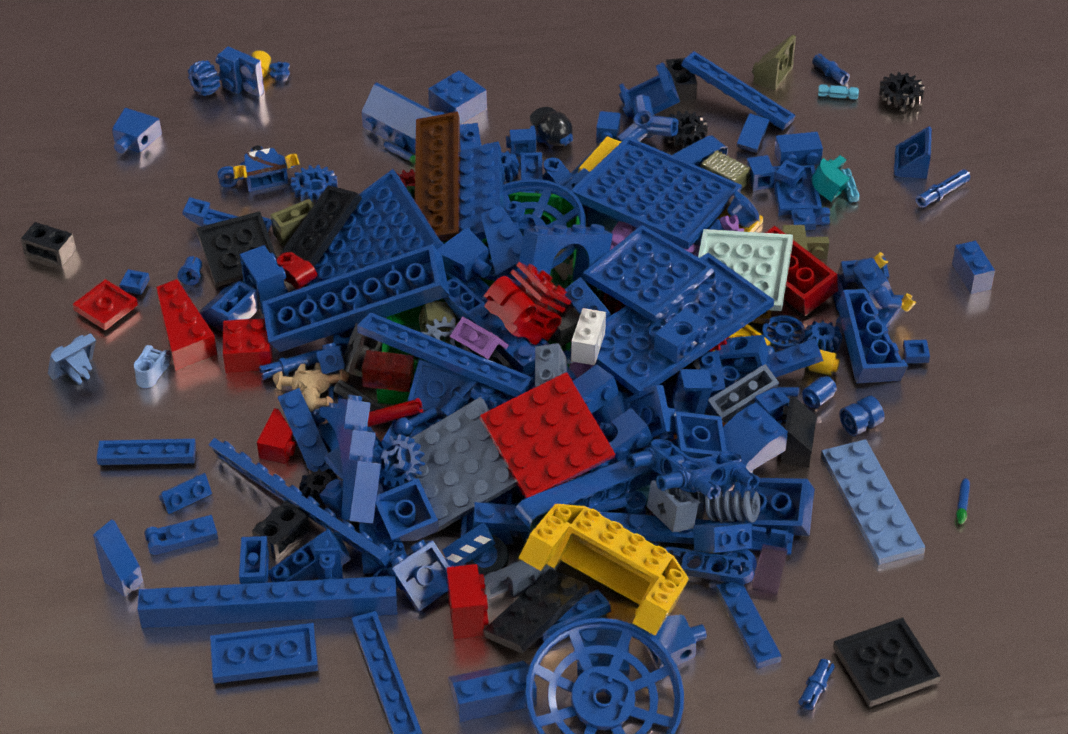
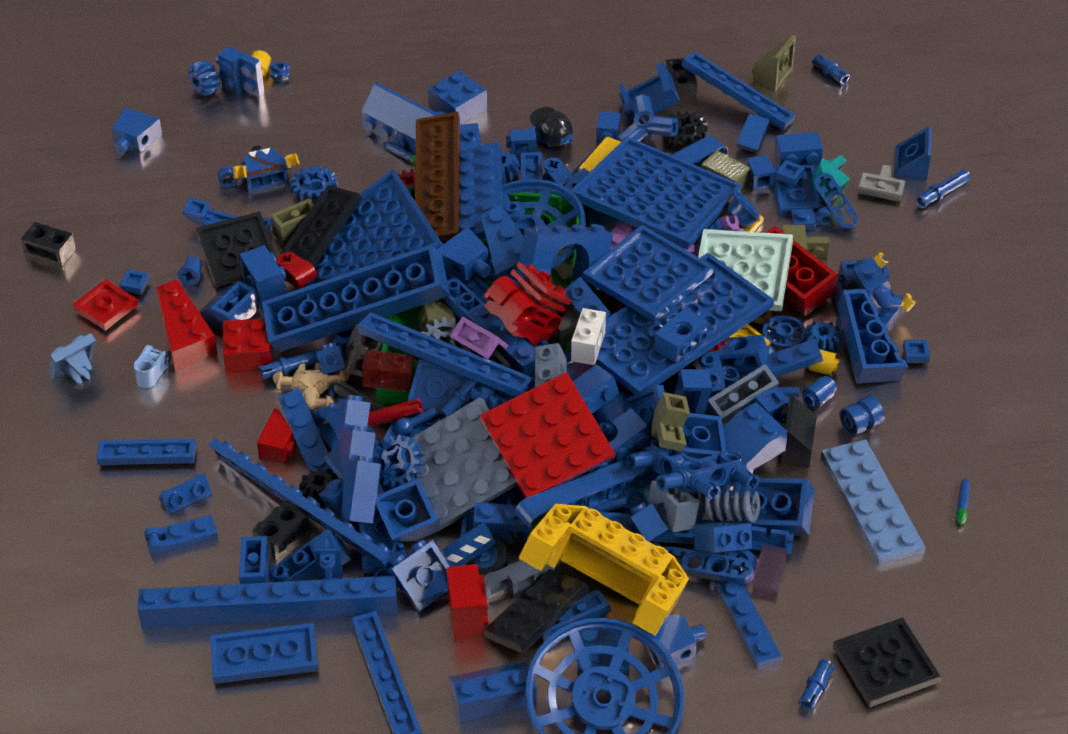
blue slope [93,519,143,597] -> none
medium azure axle [818,84,859,100] -> none
medium azure axle [840,168,860,203] -> none
black gear [879,72,925,108] -> none
blue brick [952,241,995,294] -> none
none -> blue brick [627,502,668,542]
none -> olive brick [652,392,690,451]
none -> blue beam [815,173,859,230]
none -> light grey hinge [858,165,905,202]

